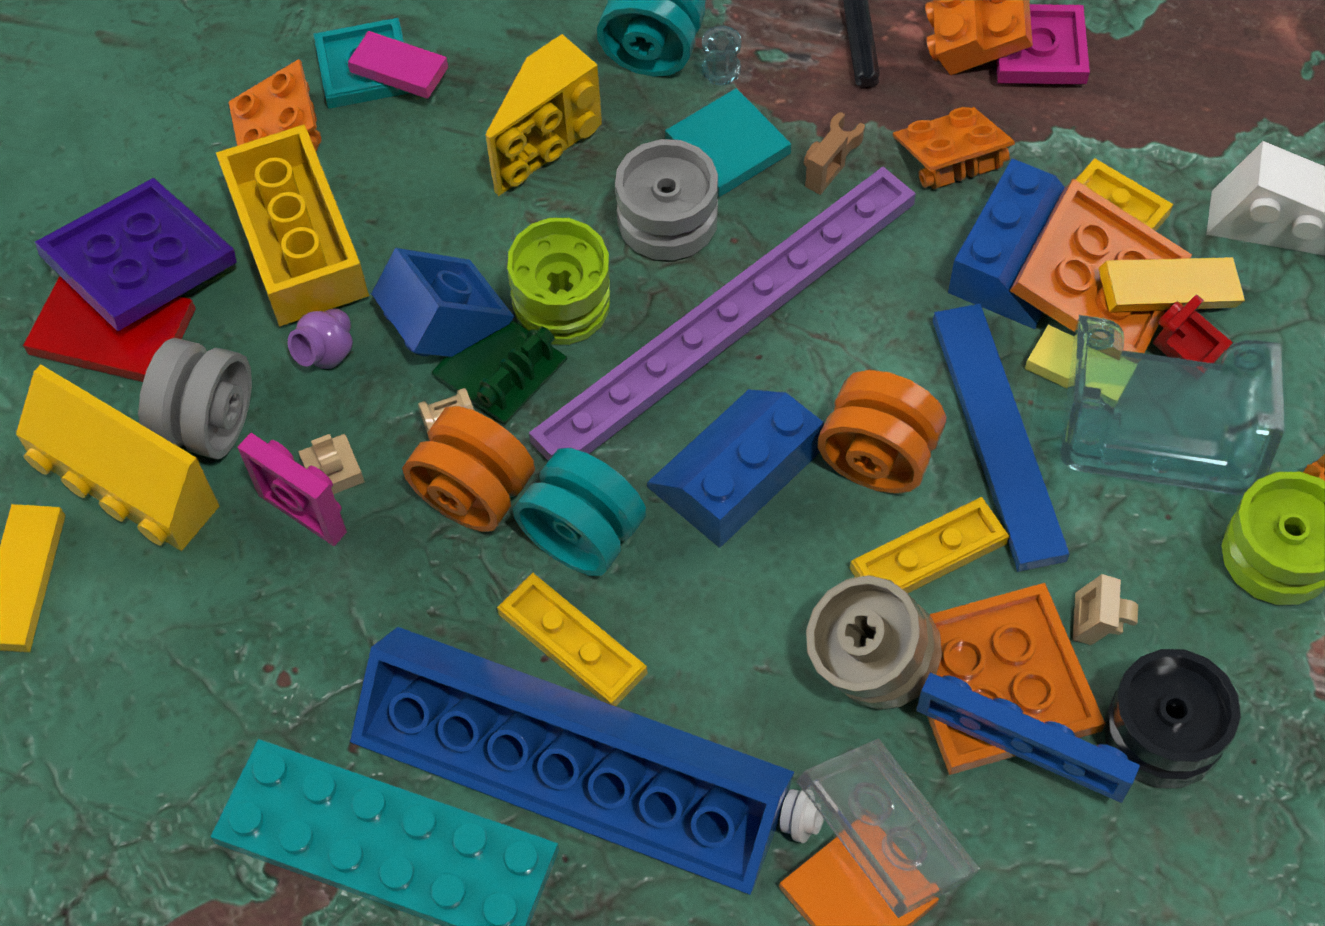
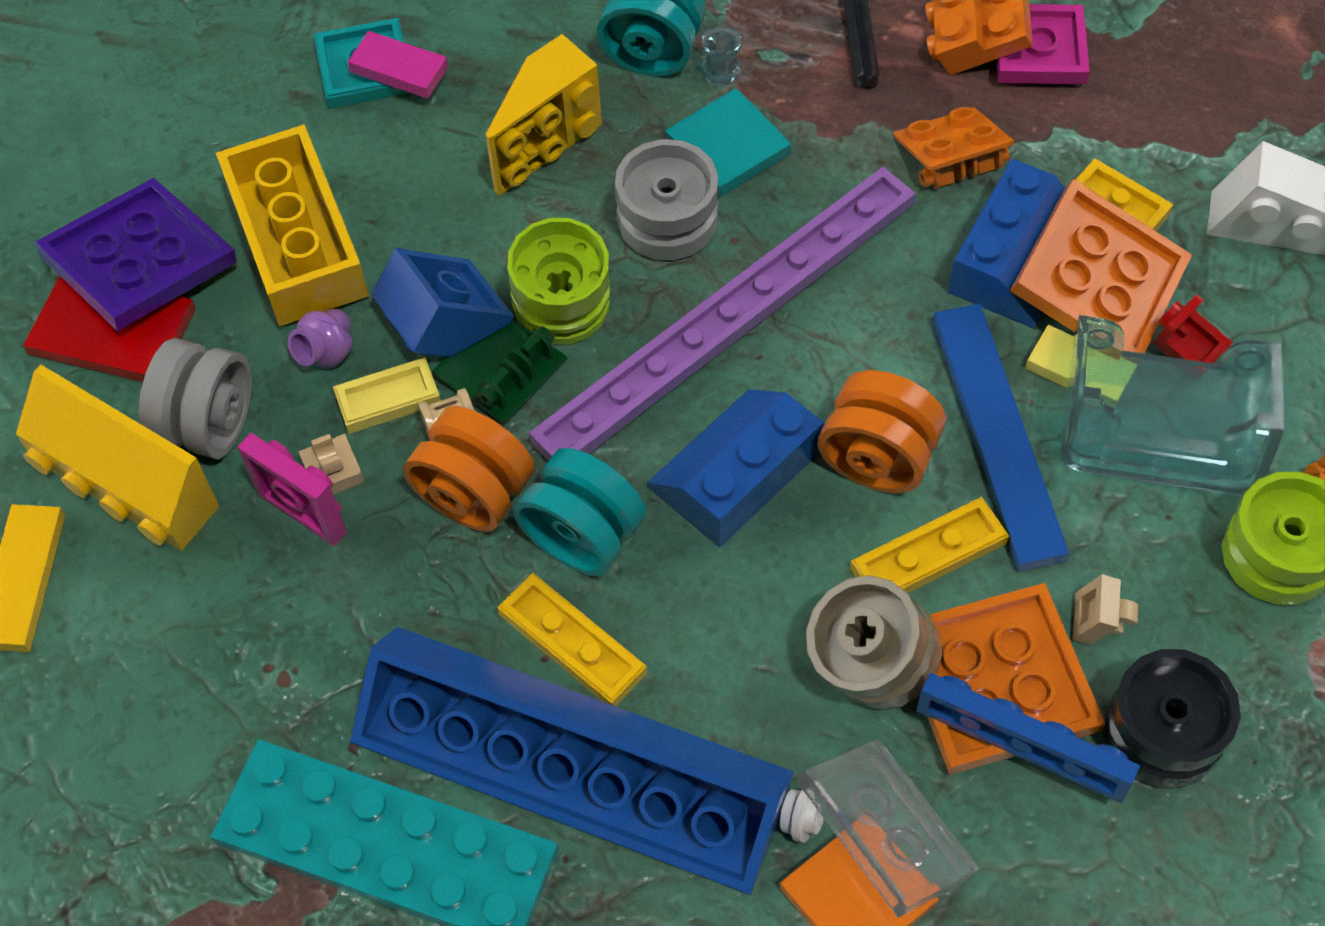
orange hinge [228,59,321,151] -> none
medium nougat plate [804,112,865,195] -> none
yellow tile [1098,257,1245,312] -> none
none -> light yellow tile [333,357,441,434]

